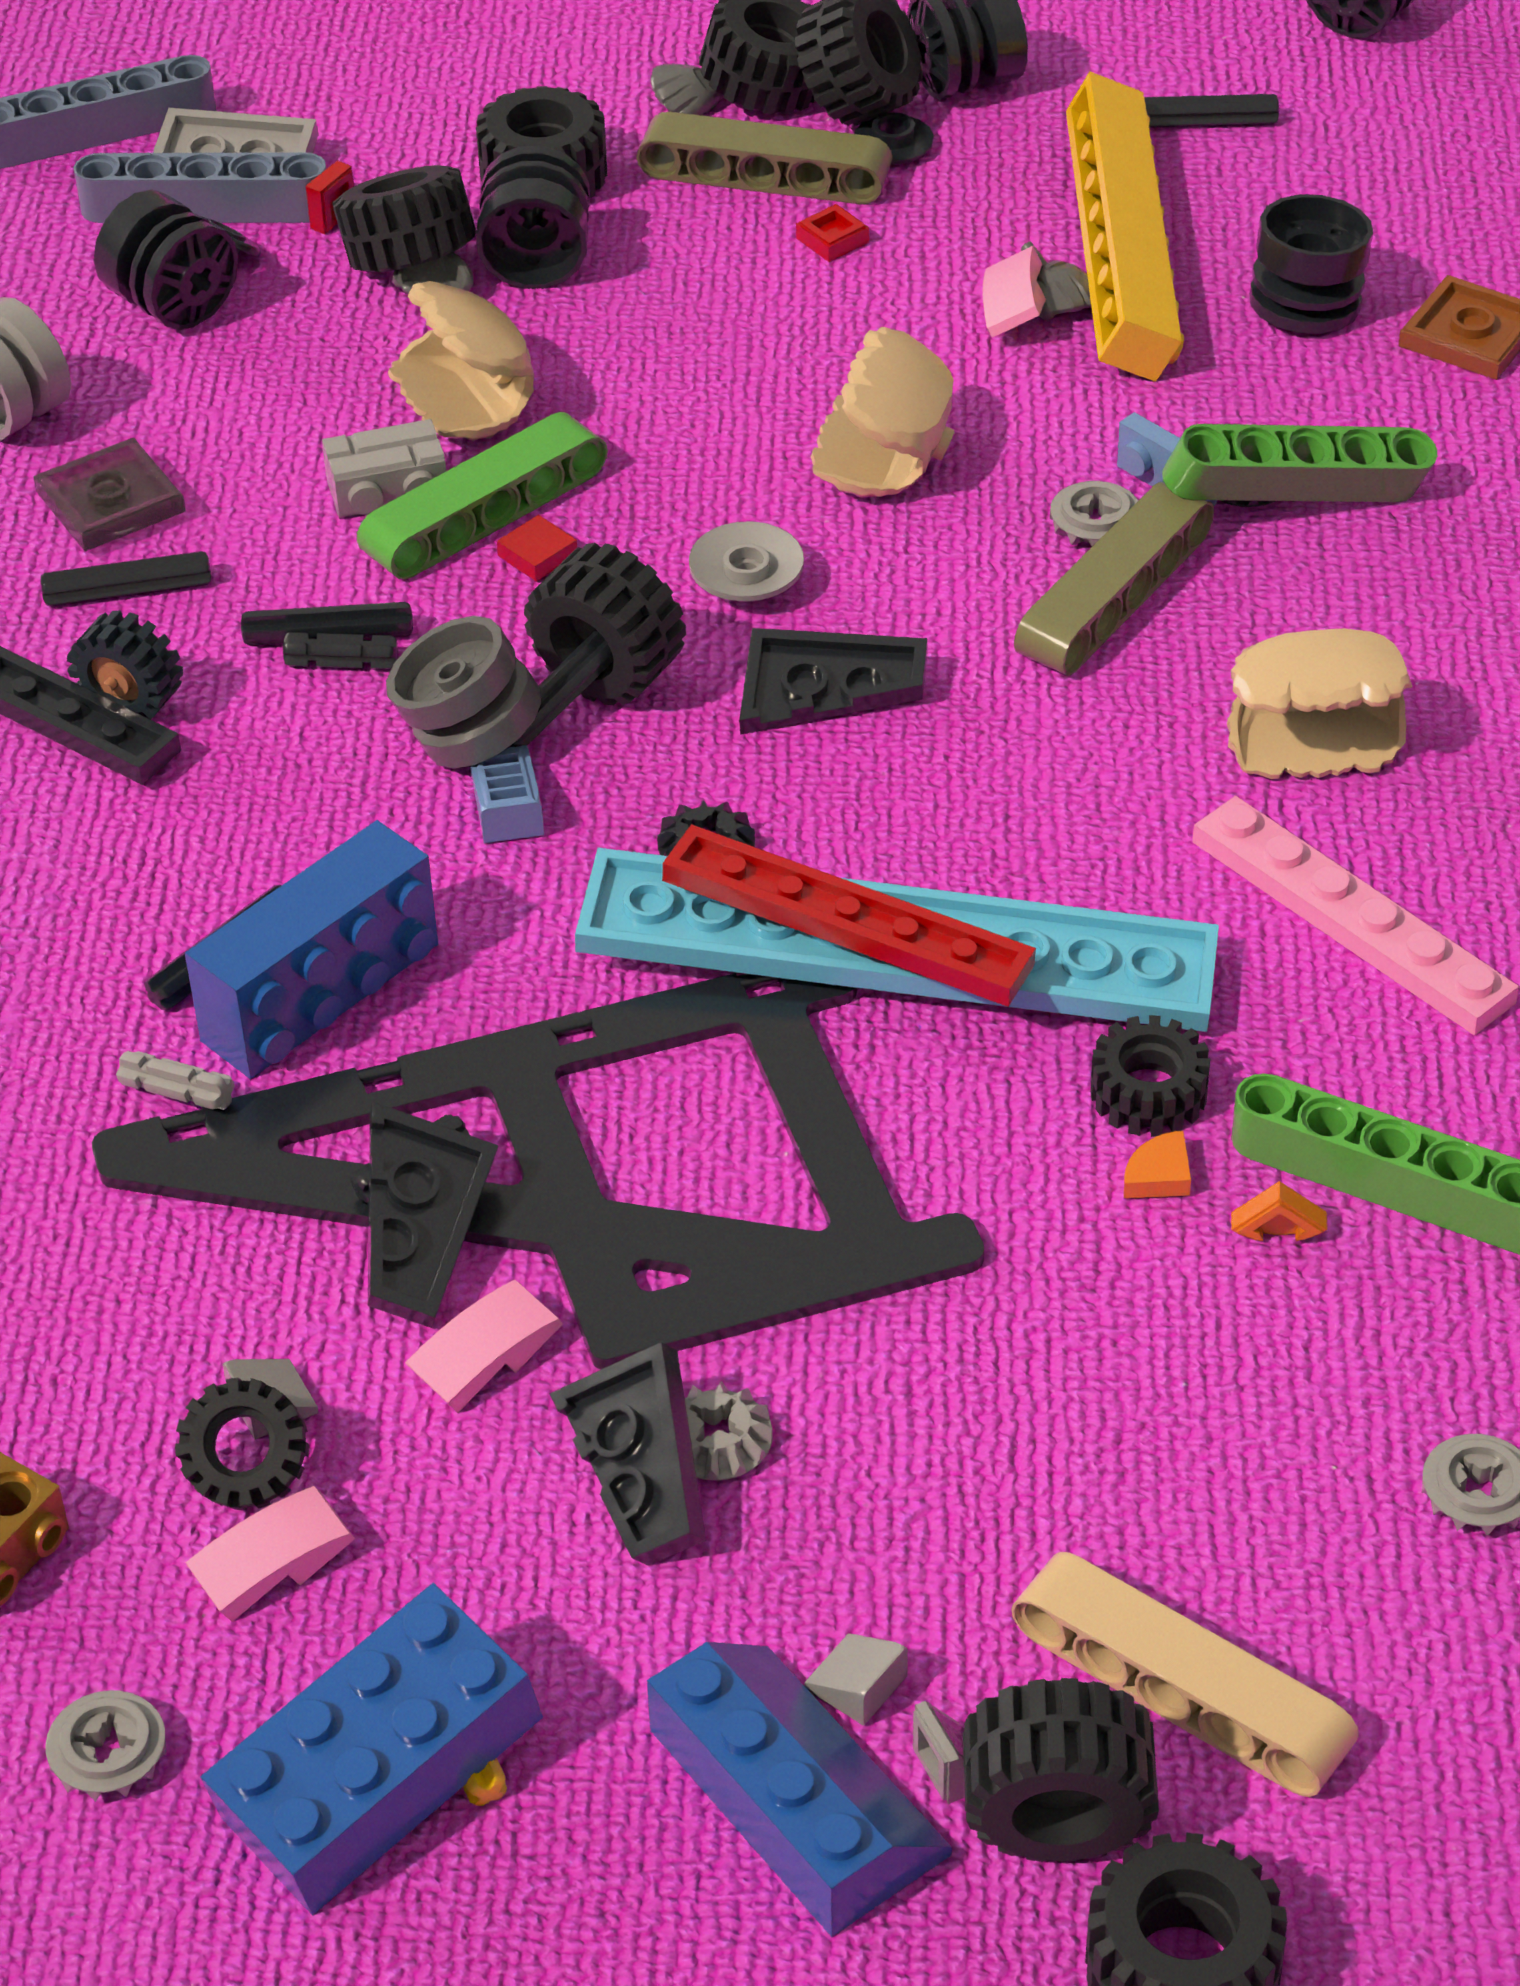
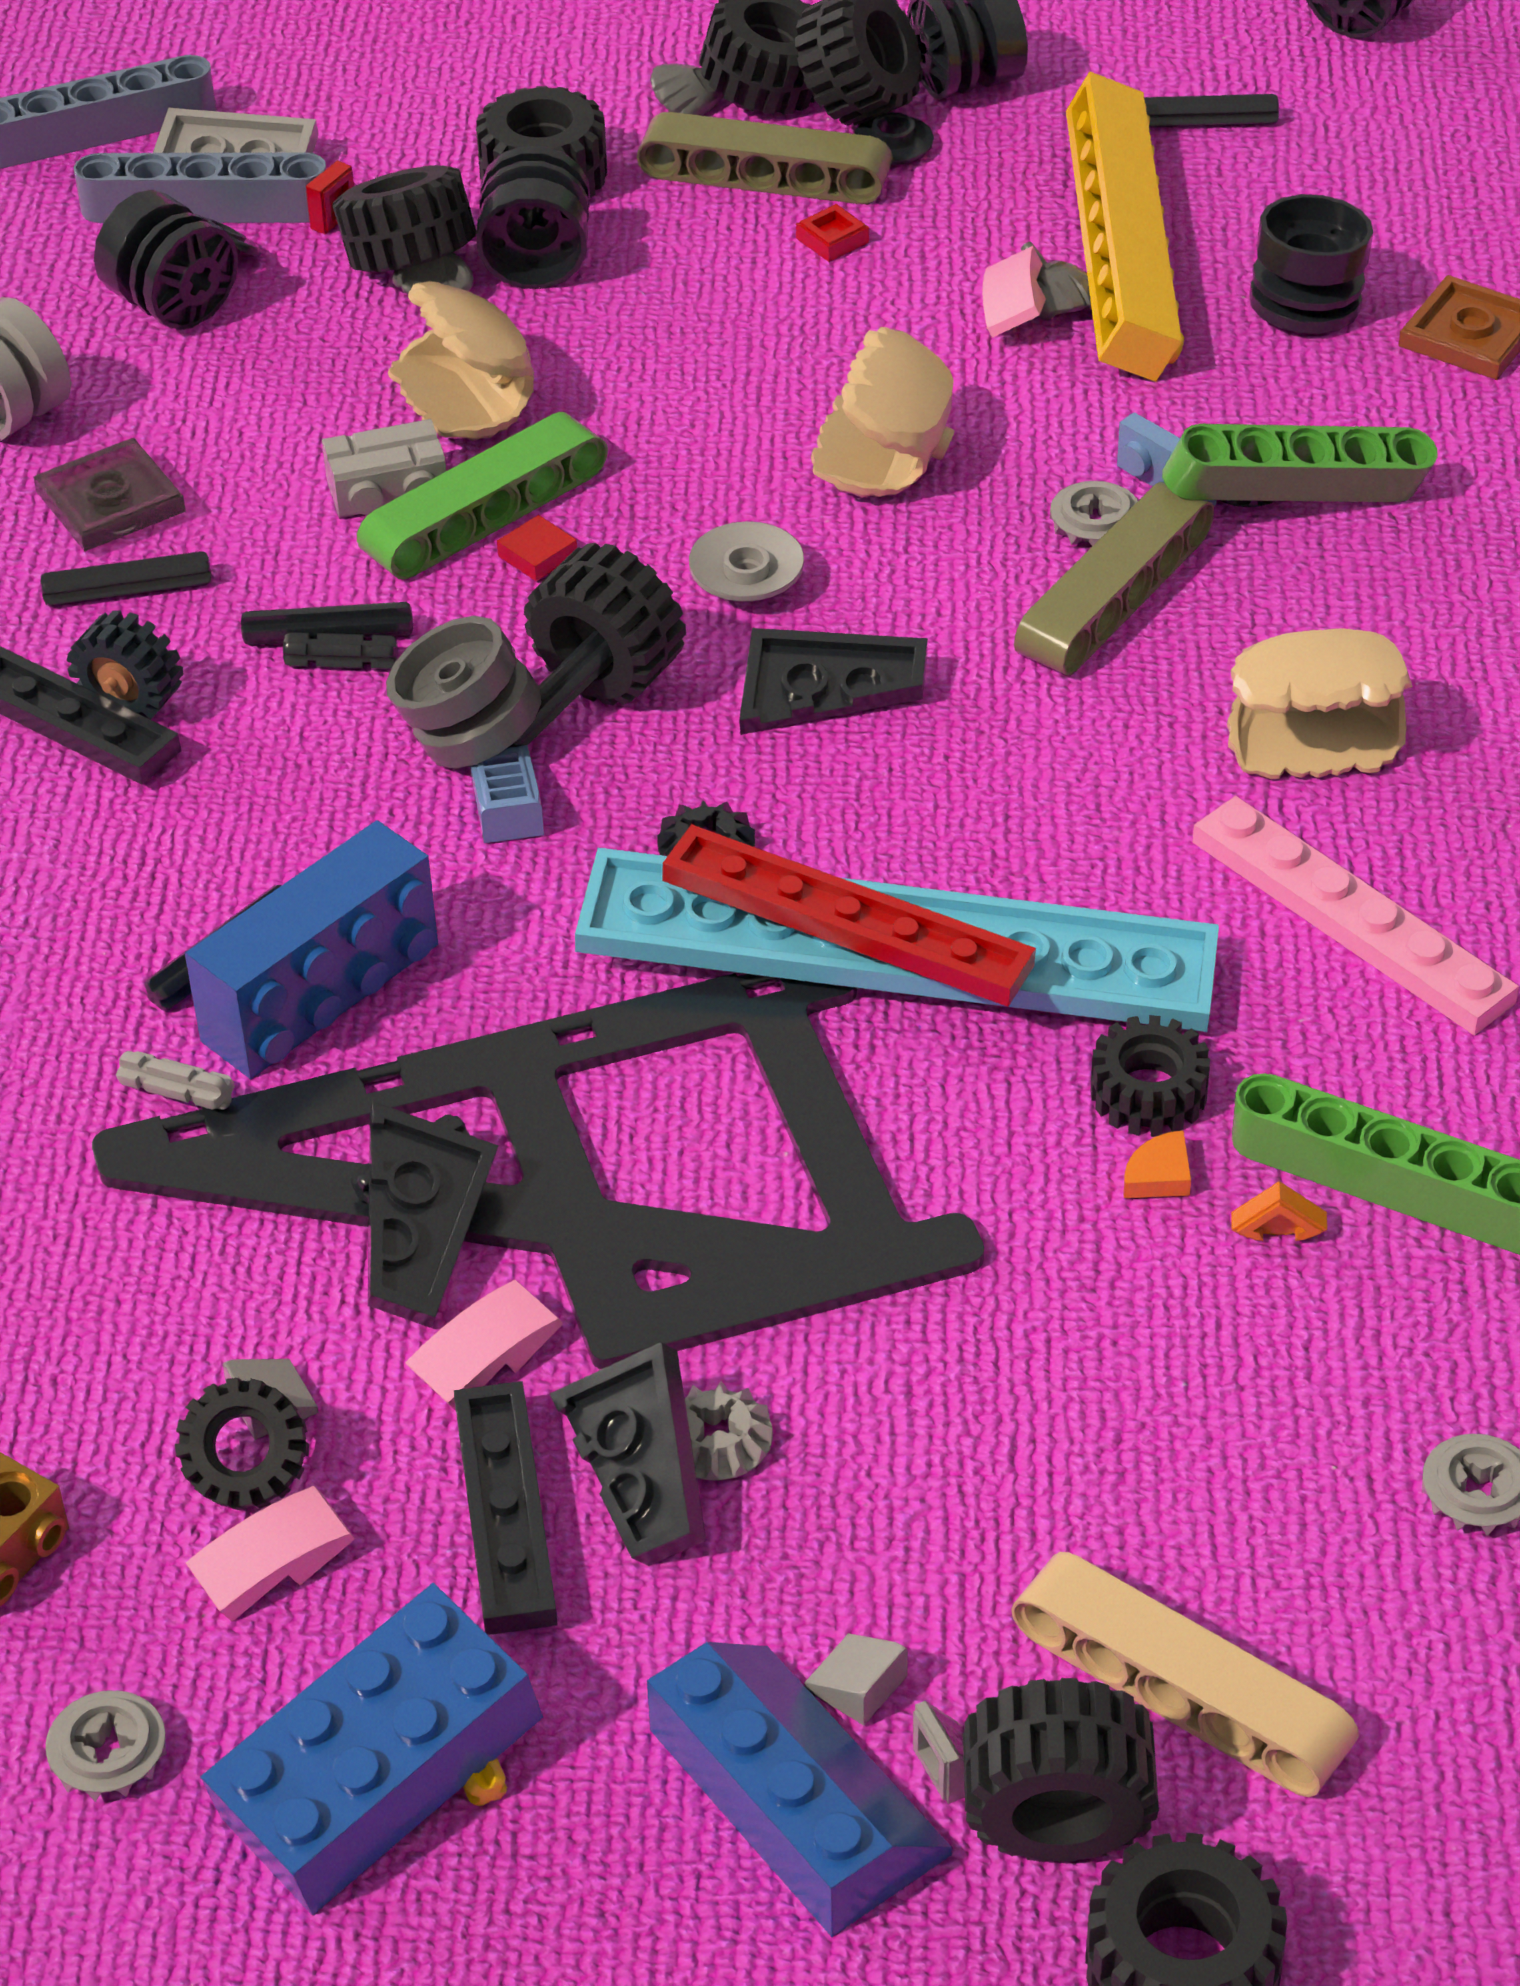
none -> black plate [453,1381,558,1635]

